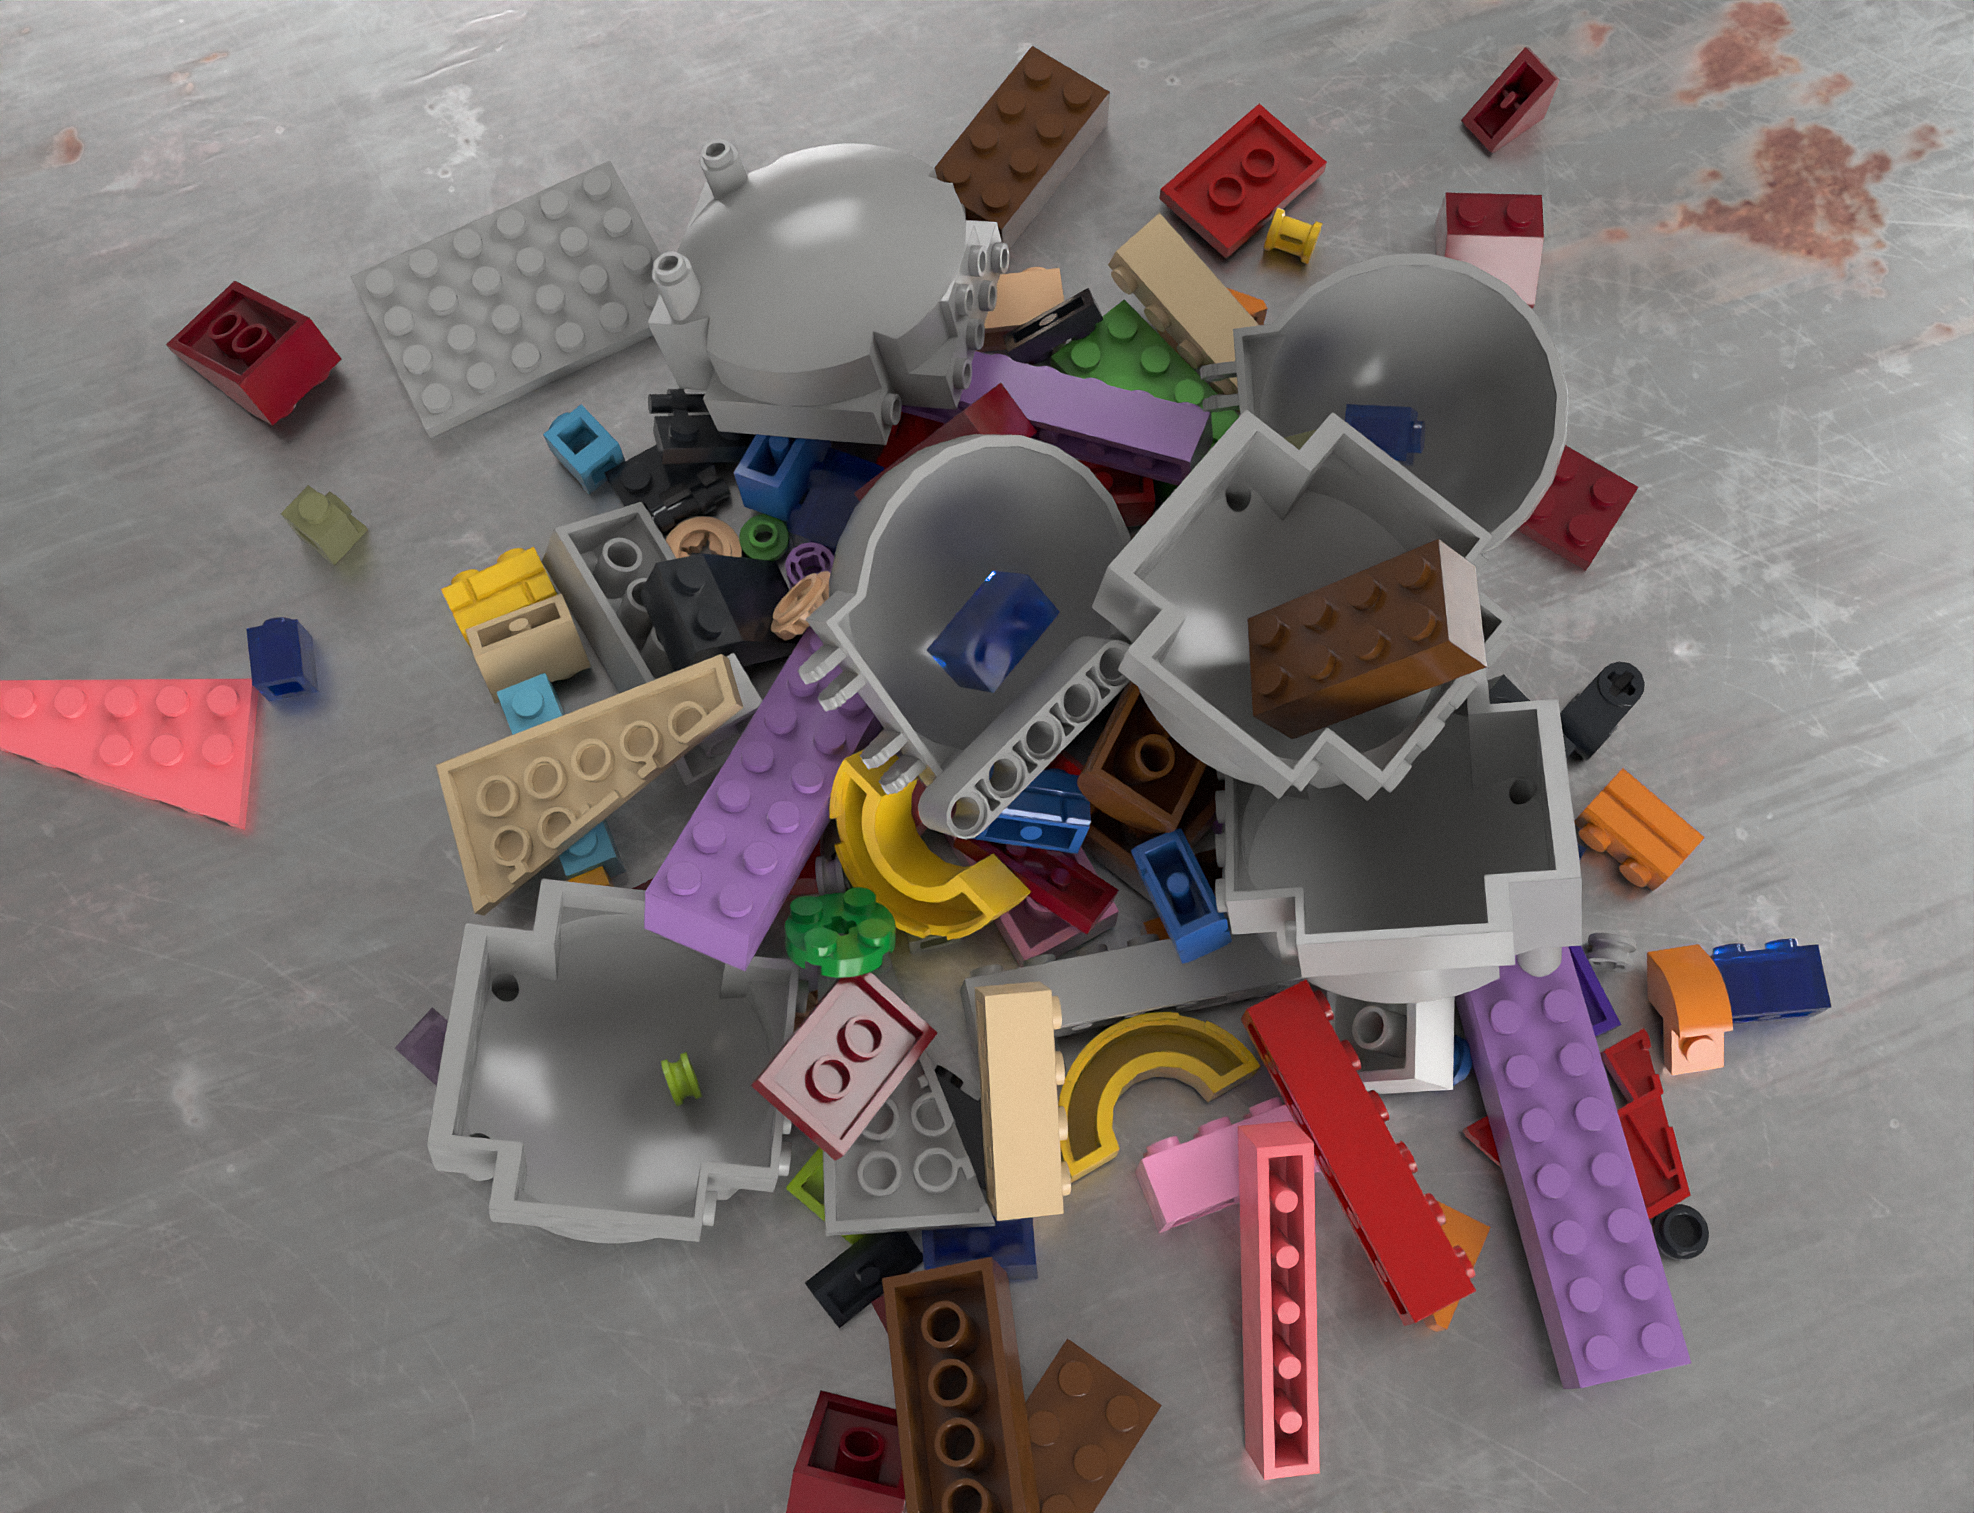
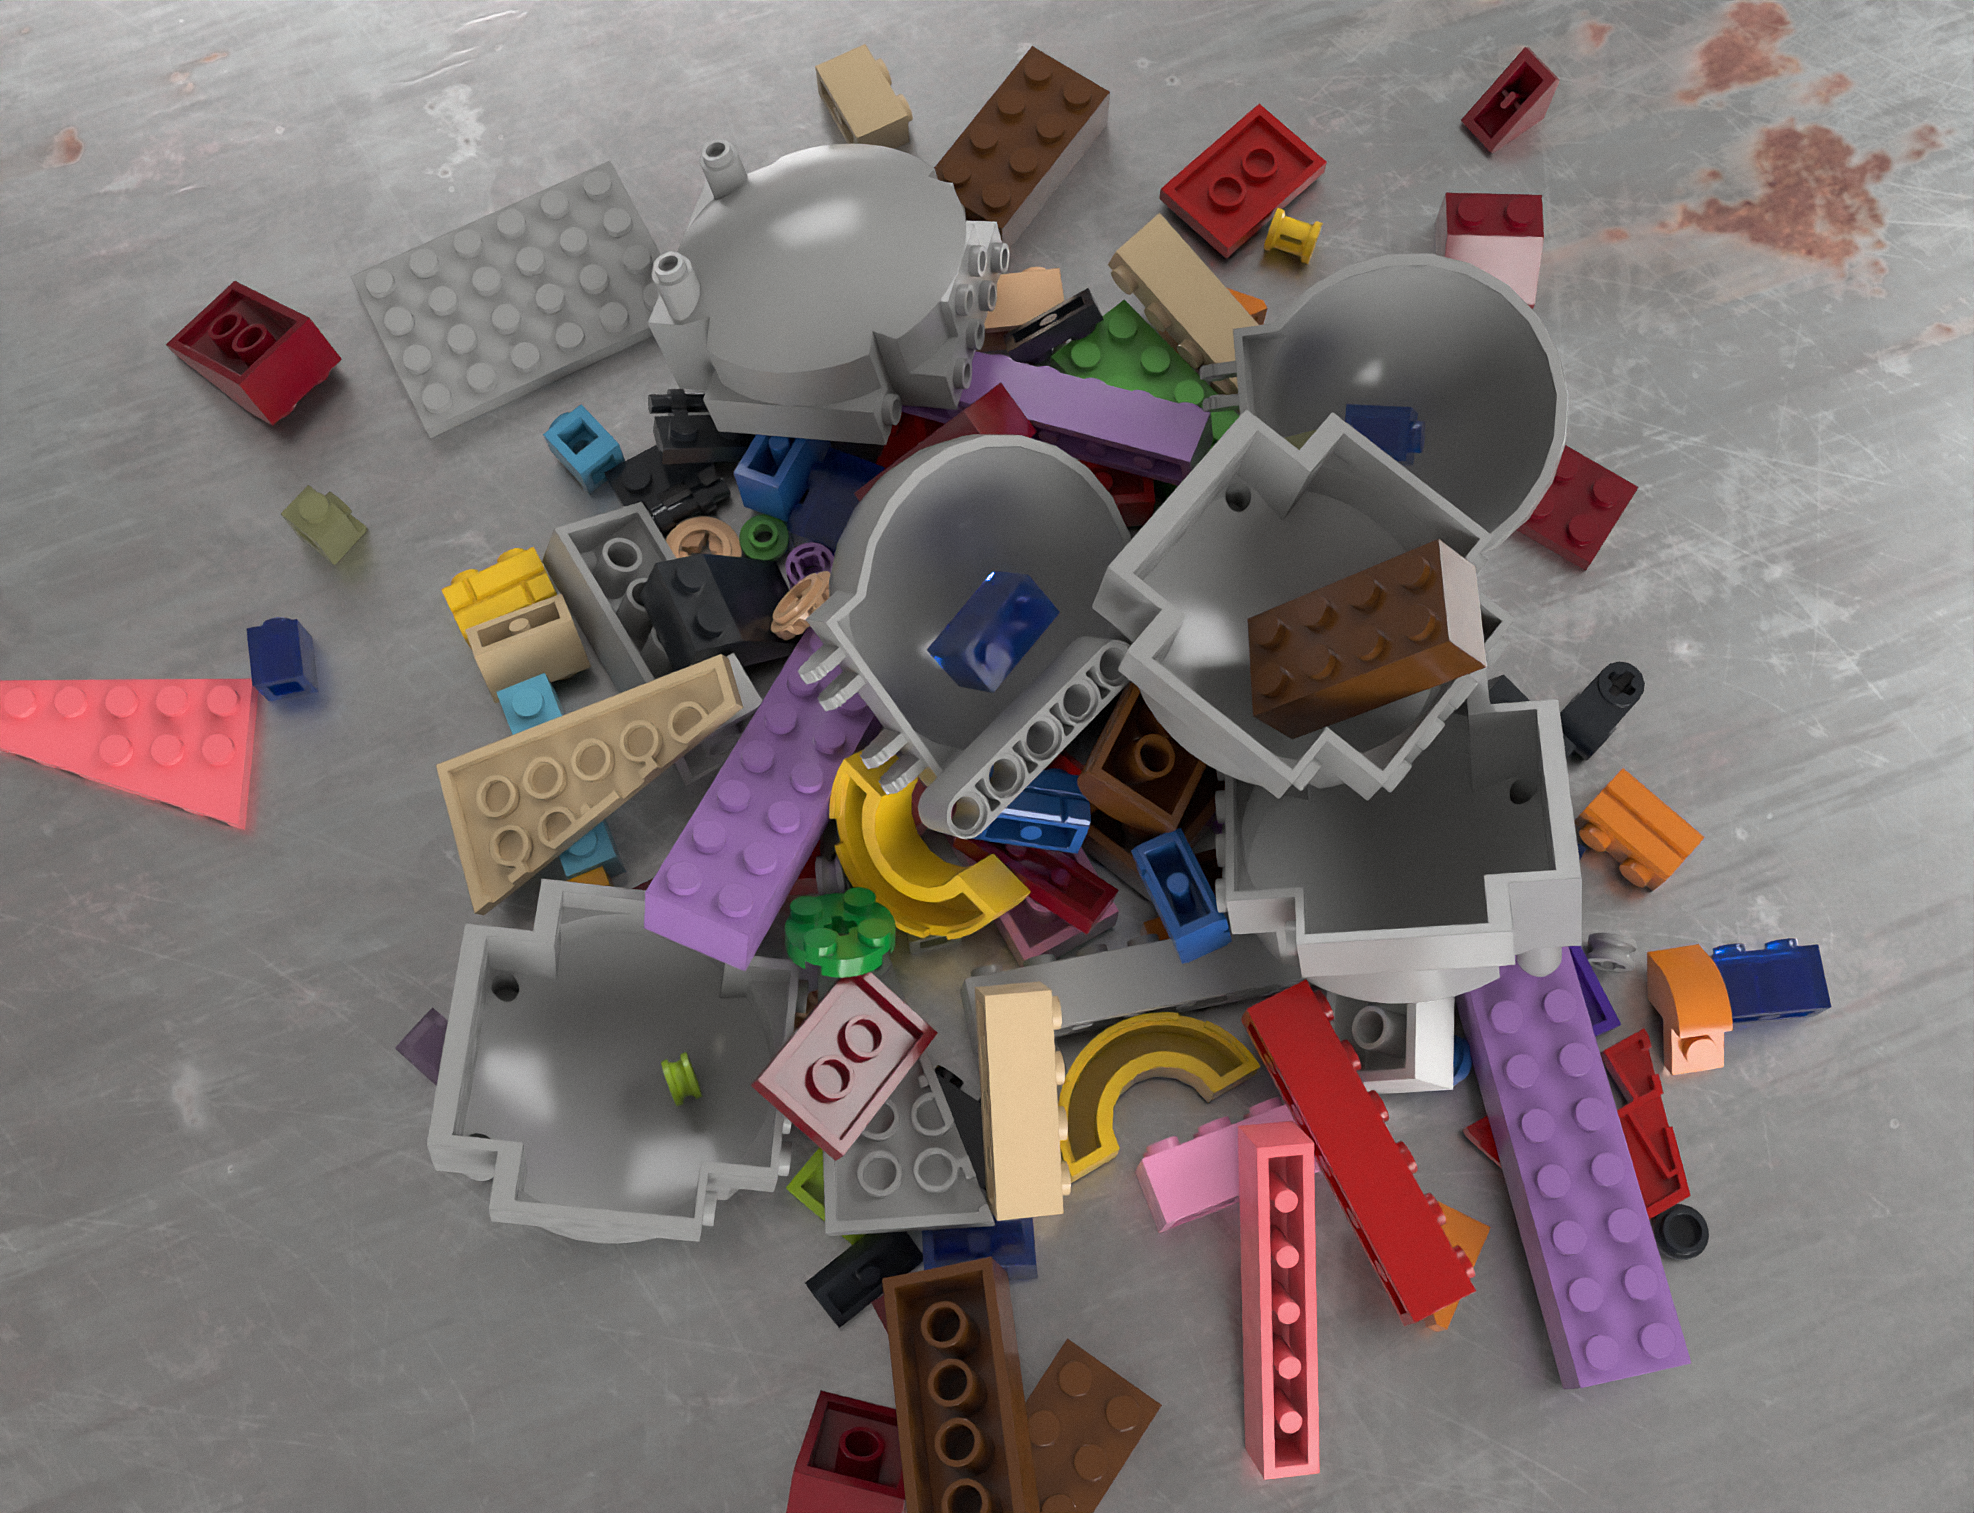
none -> tan brick [815,44,913,149]

